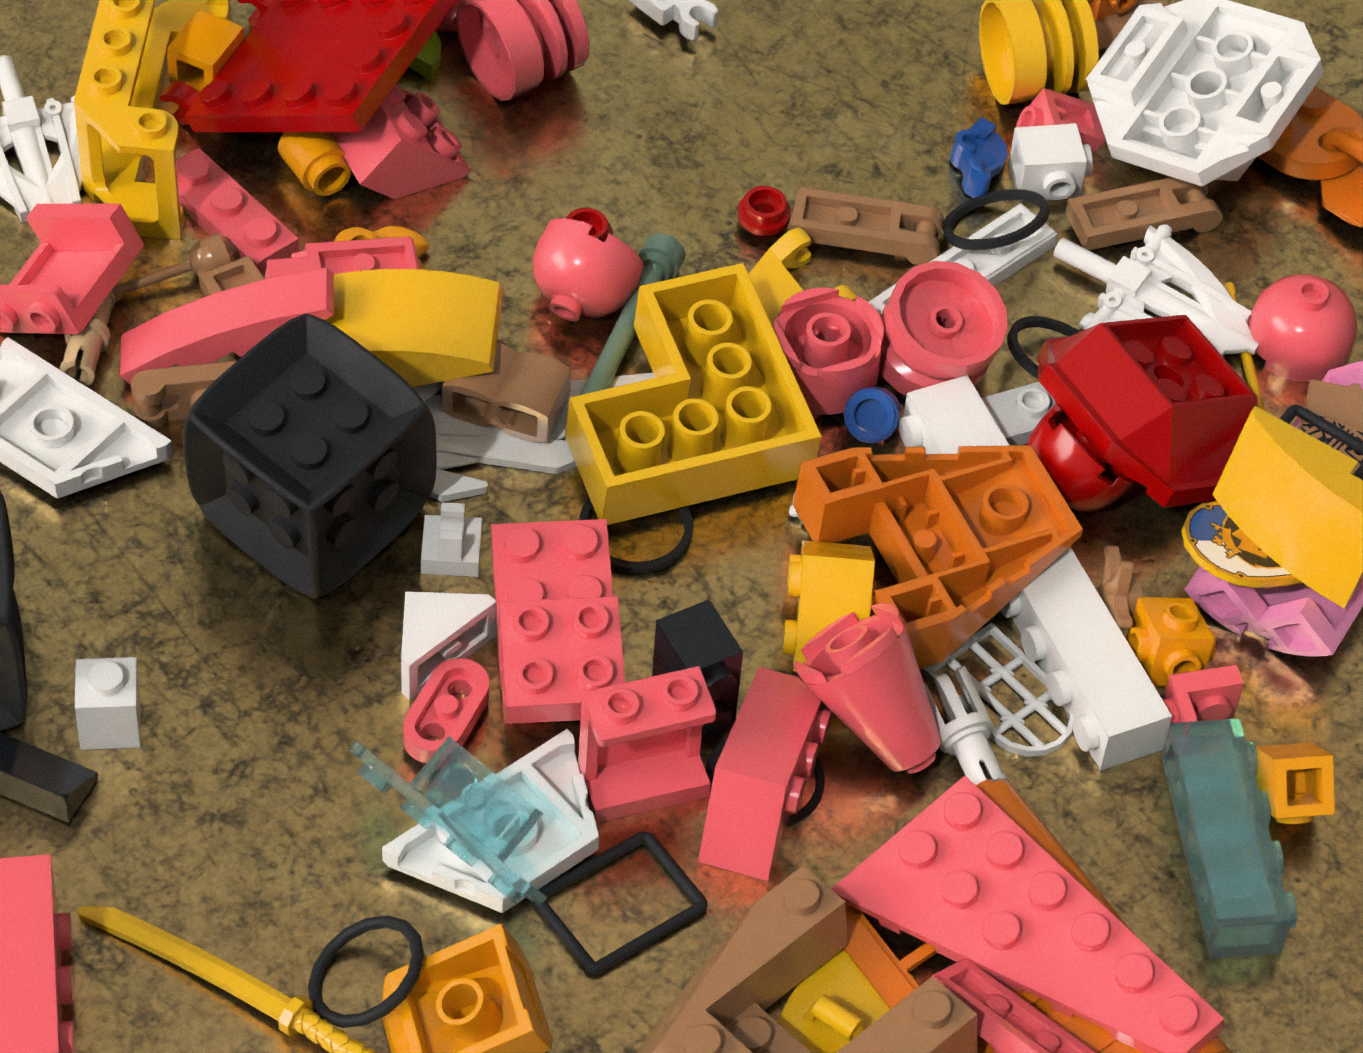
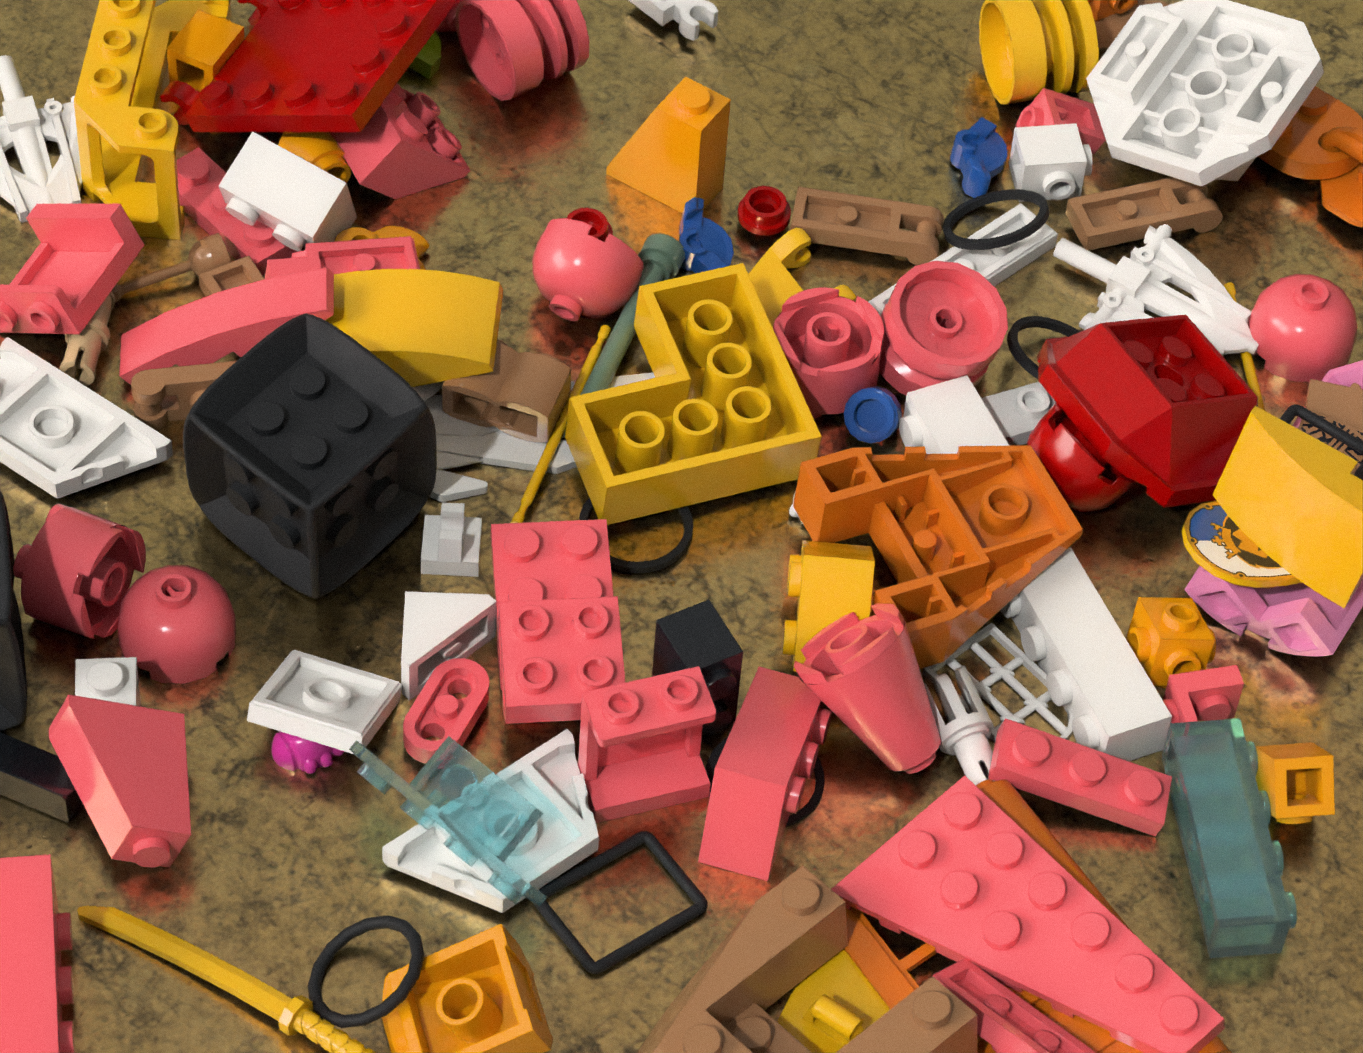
medium nougat animal [1097,546,1143,629] -> none
none -> coral brick [13,504,146,639]
none -> coral slope [49,694,191,868]
none -> coral cylinder [118,565,236,684]
none -> white slope [219,131,357,251]
none -> white tile [247,650,403,756]
none -> dark pink animal [271,731,344,774]
none -> yellow piece [510,325,611,523]
none -> light orange slope [606,76,731,213]
none -> blue piece [679,197,734,274]
none -> coral plate [988,718,1172,837]

